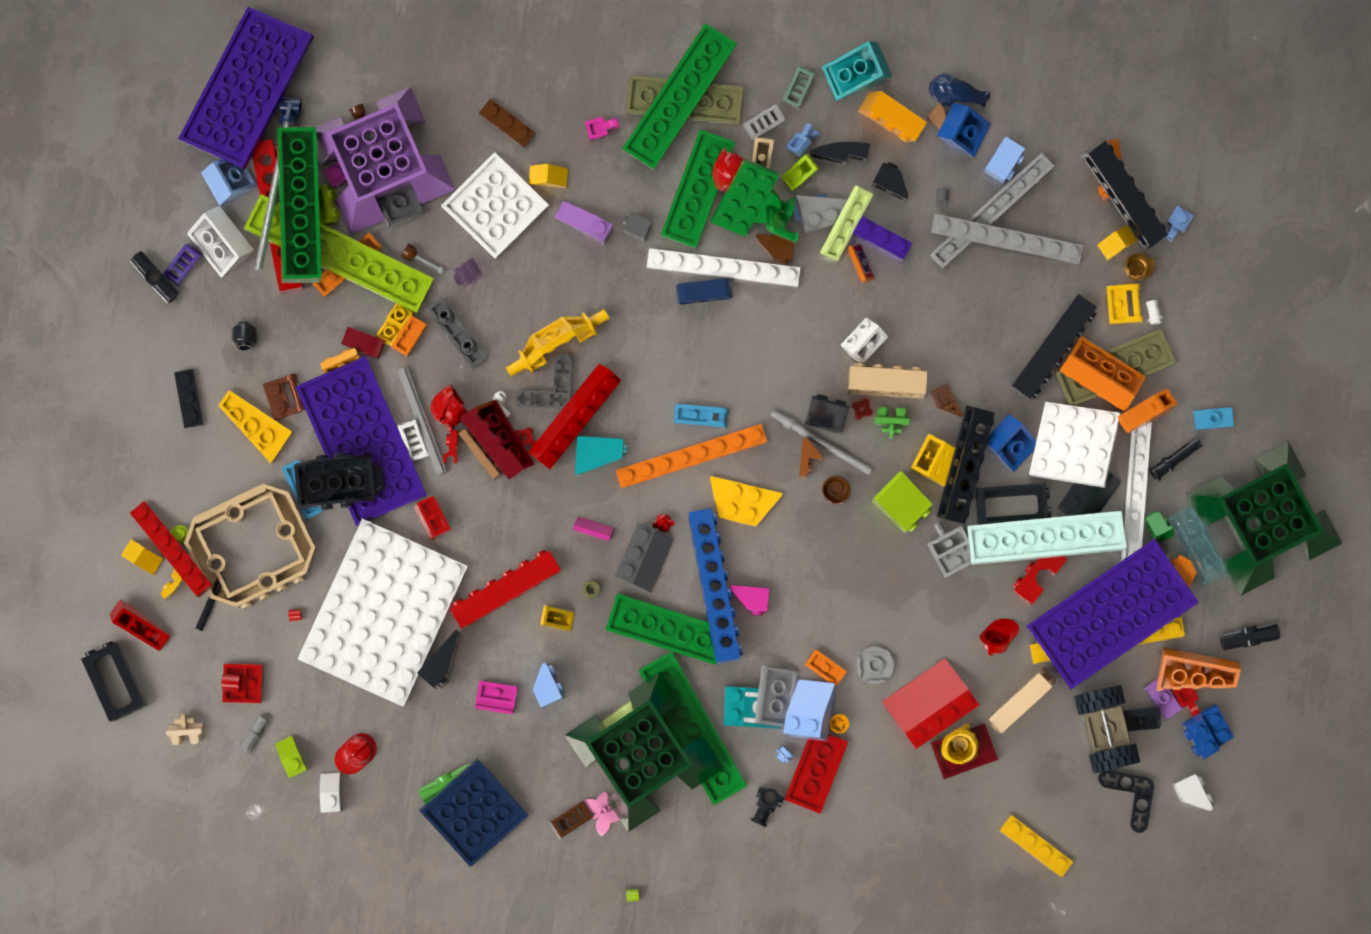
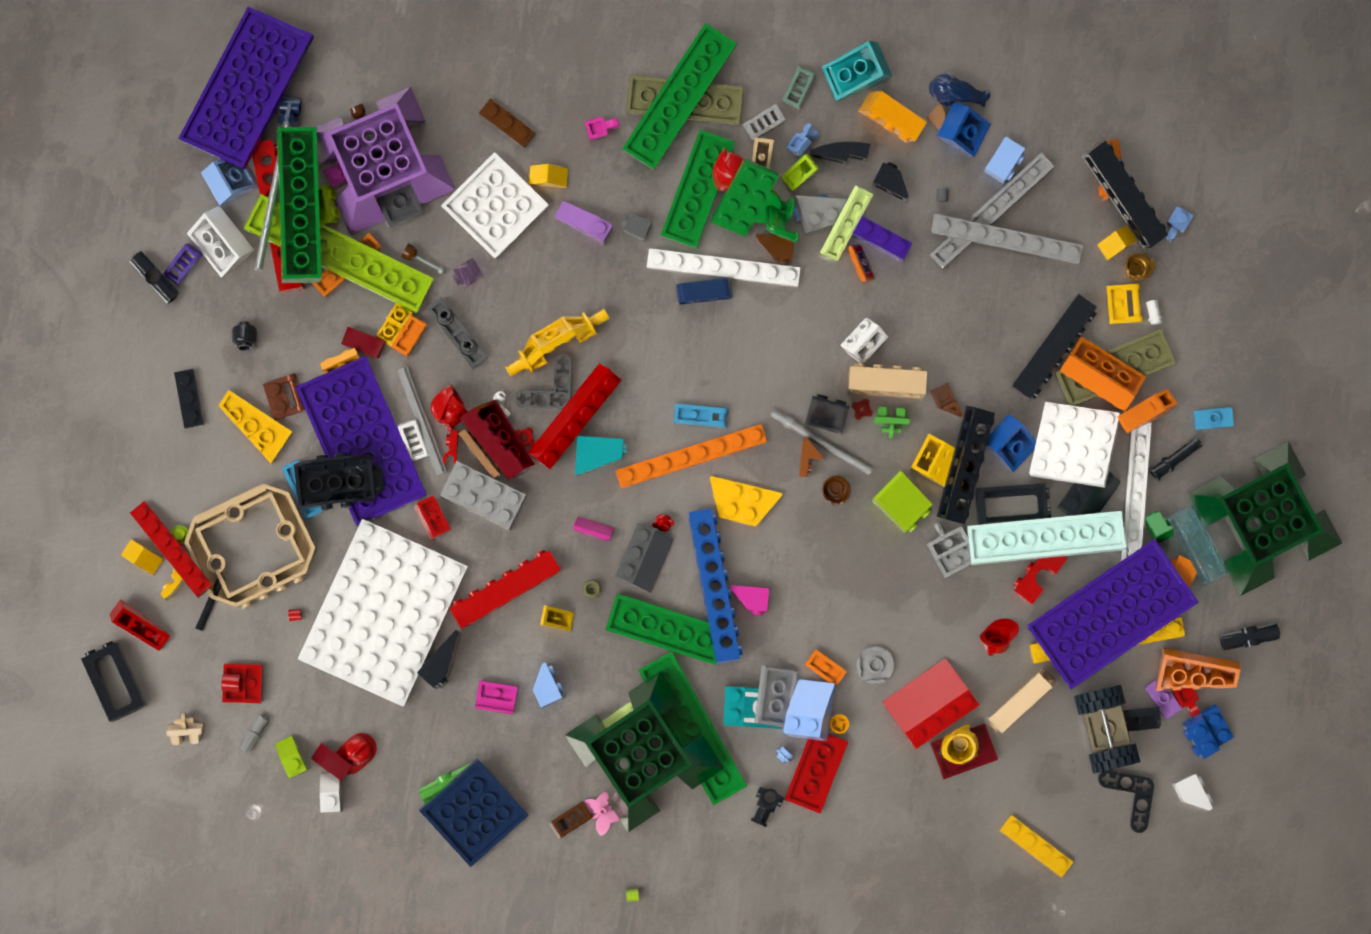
none -> dark red slope [311,742,353,781]
none -> light grey brick [440,461,527,531]

